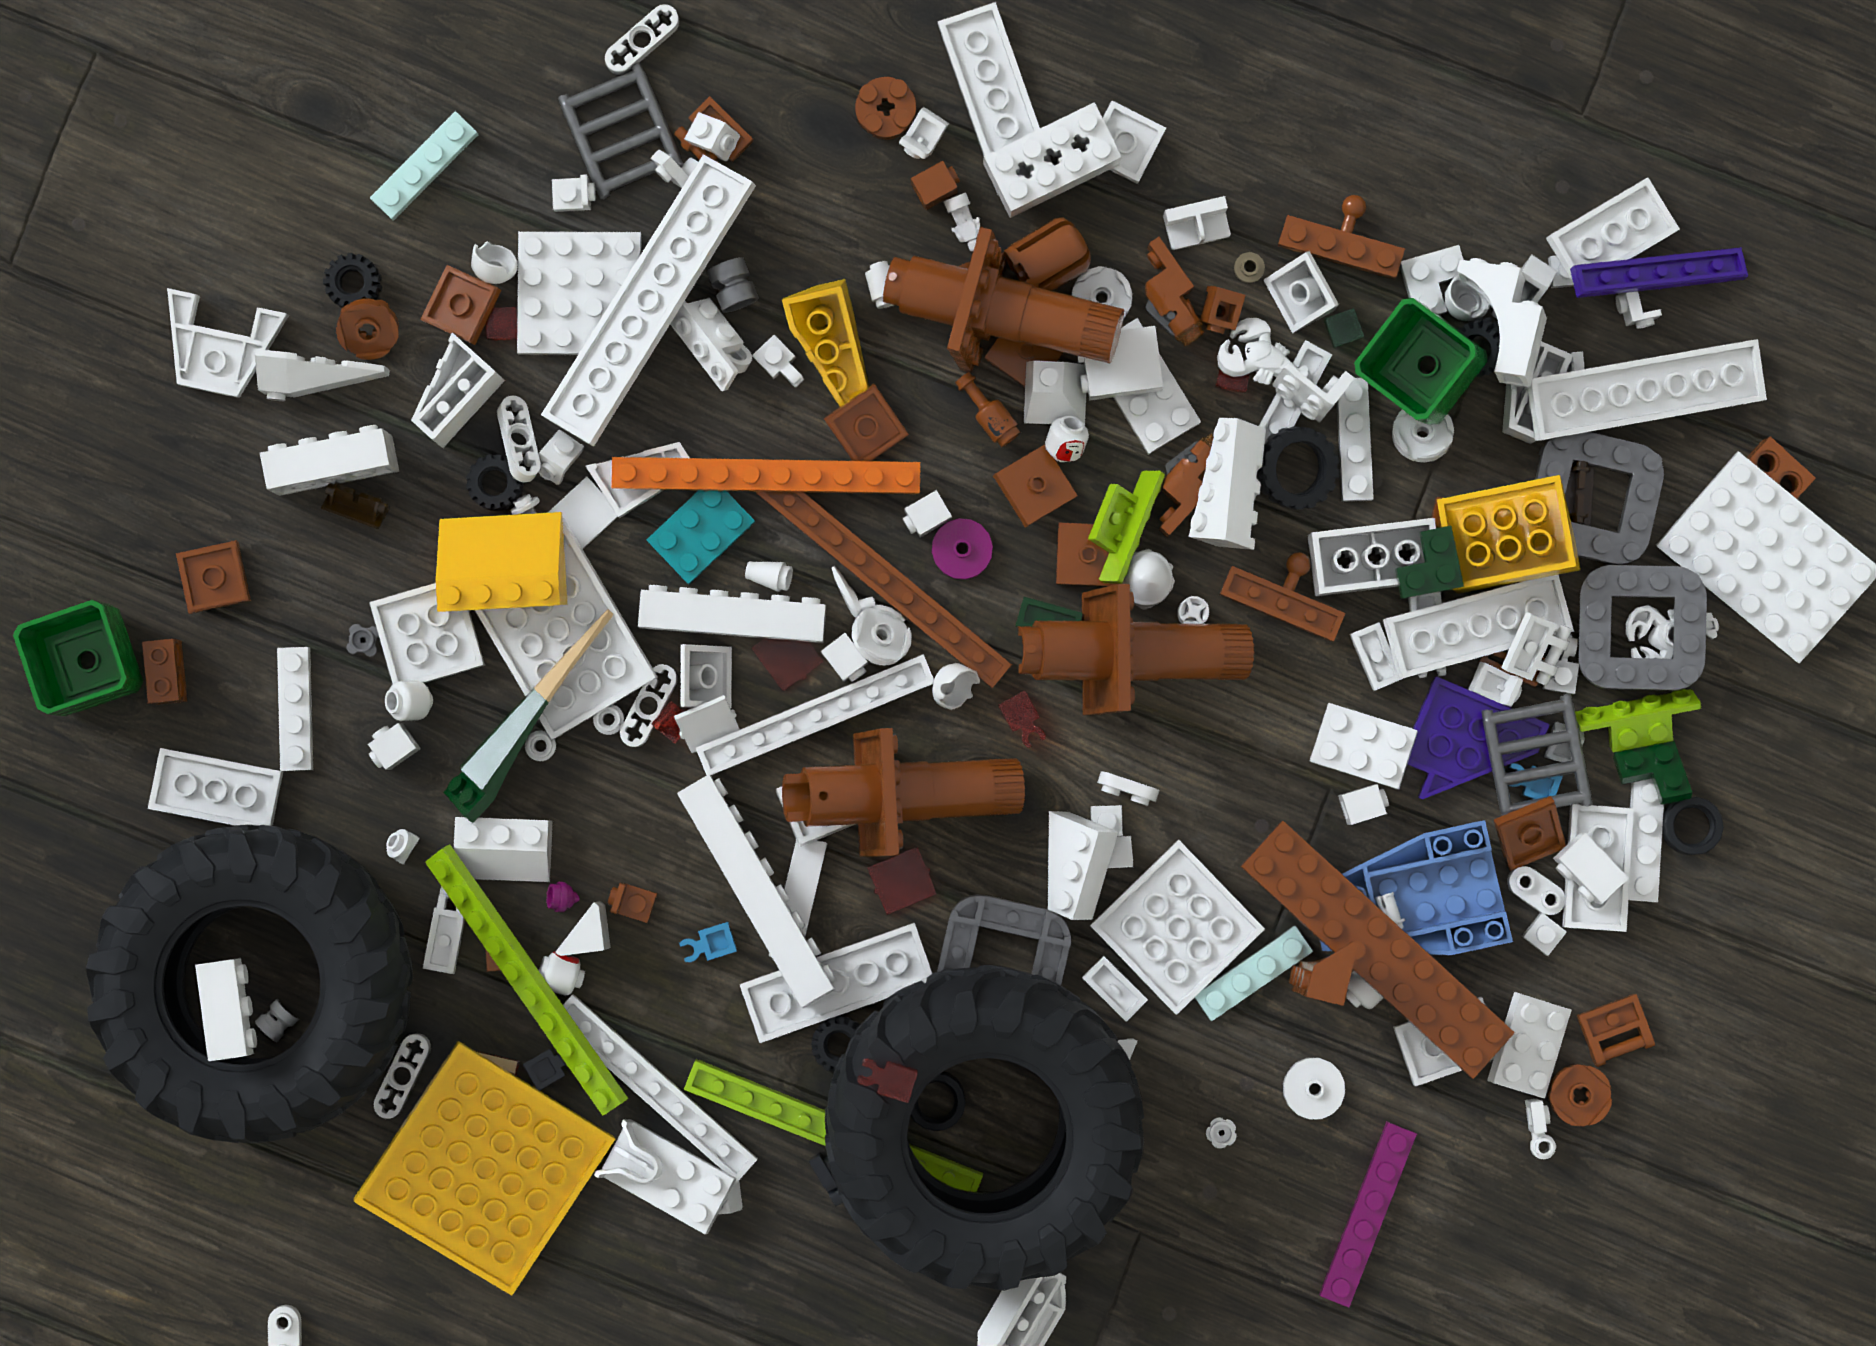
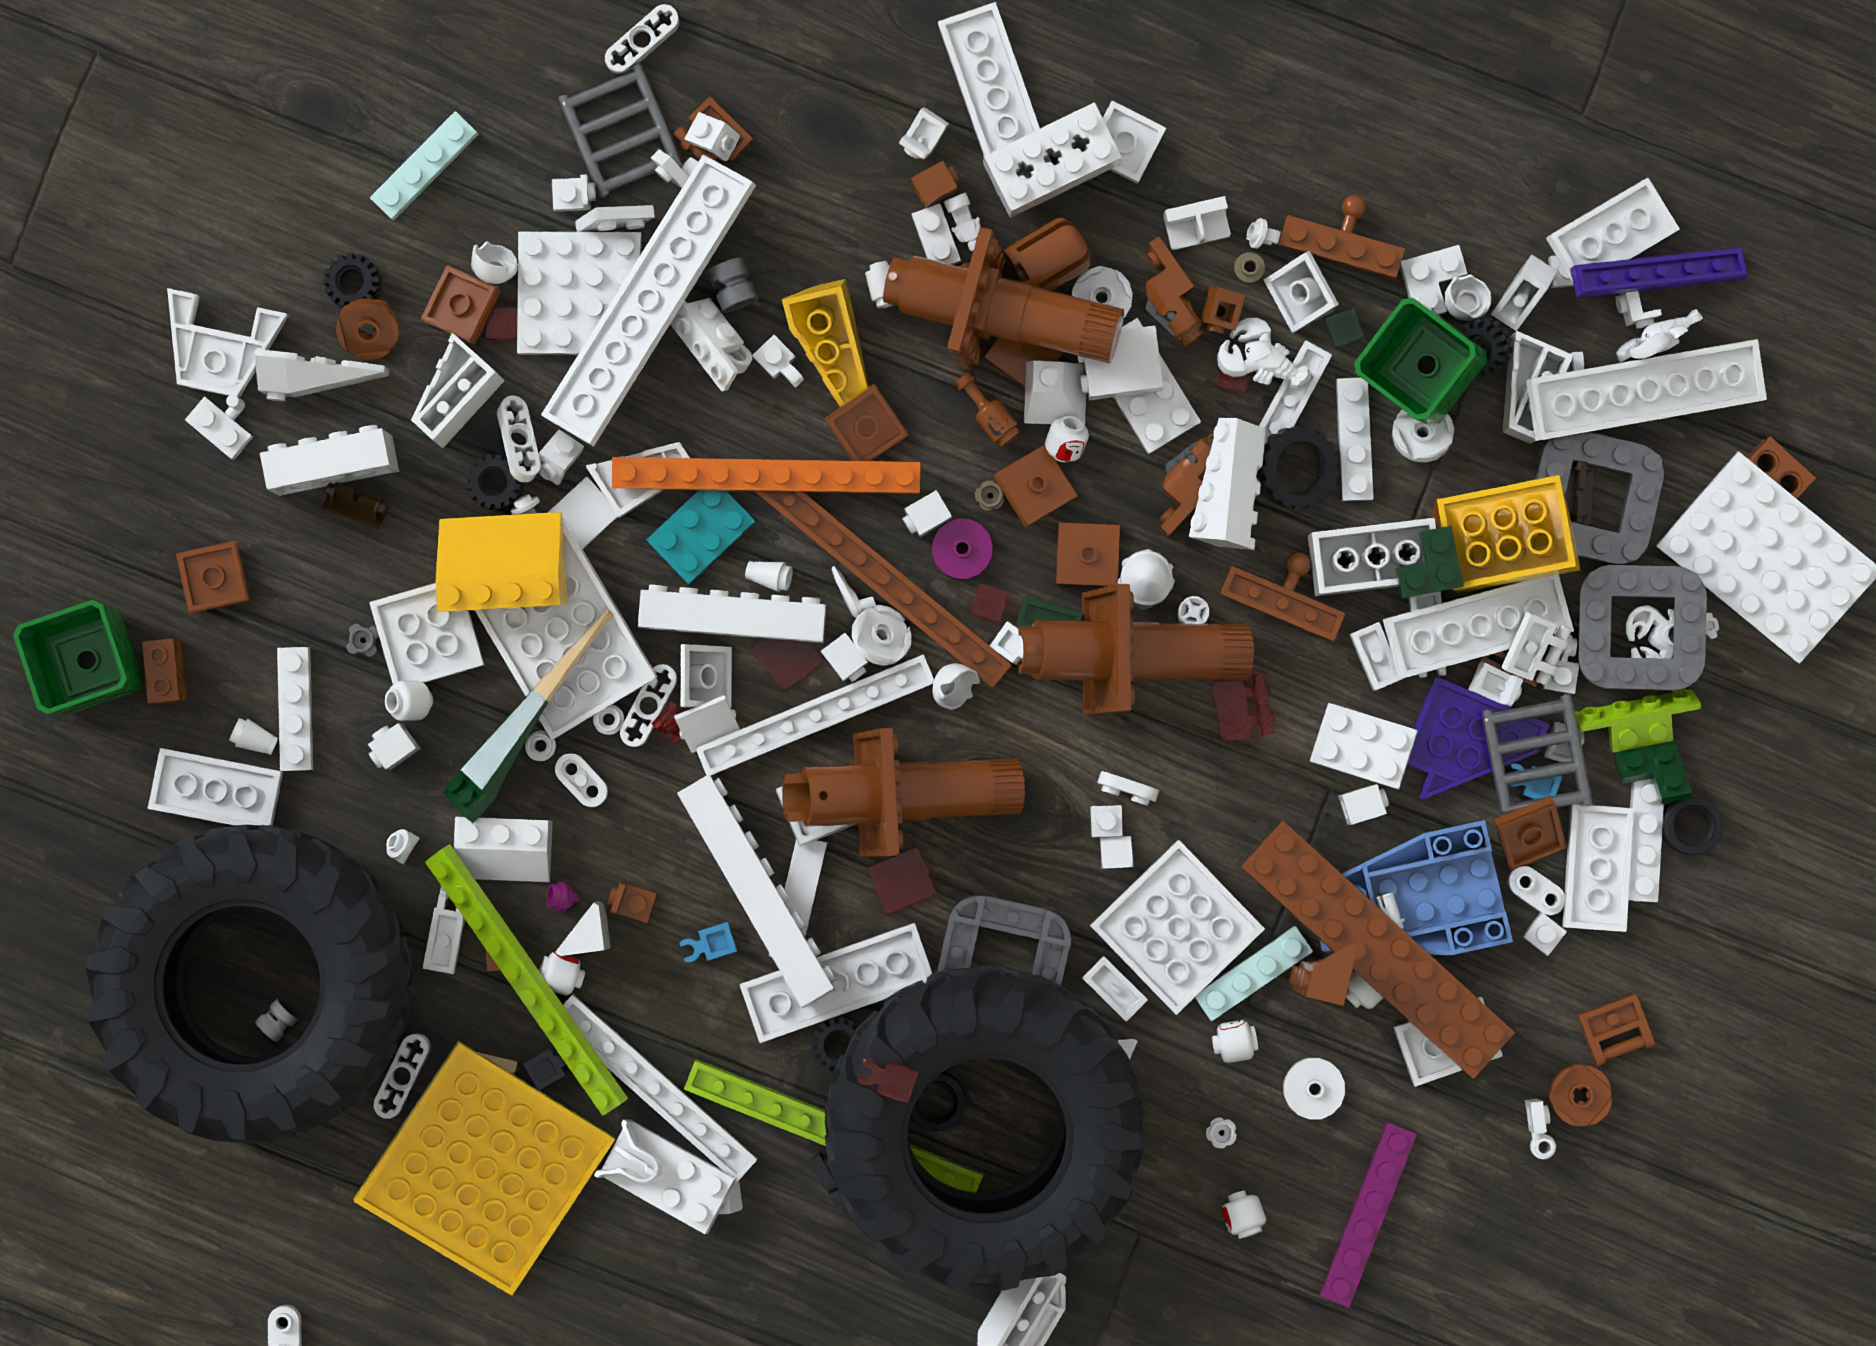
white brick [195,958,257,1061] -> none
dark orange plate [855,77,916,140] -> none
clear red plate [998,691,1045,748] -> none
white wedge [1048,811,1118,920] -> none
lime bracket [1088,471,1165,584] -> none
white bracket [1272,363,1355,423] -> none
white arch [1457,258,1547,387] -> none
white plate [1487,992,1571,1099] -> none
white brick [1553,833,1629,904] -> none
none -> white plate [185,395,253,460]
none -> white cone [229,718,278,755]
none -> white plate [555,754,608,807]
none -> white wing [575,205,655,232]
none -> white plate [911,204,961,265]
none -> clear red plate [970,584,1009,623]
none -> dark tan plate [975,481,1005,511]
none -> white plate [990,621,1023,665]
none -> clear red plate [1211,673,1275,743]
none -> white head [1211,1020,1258,1063]
none -> white head [1221,1190,1266,1239]
none -> white plate [1247,218,1280,249]
none -> white animal [1617,309,1703,363]

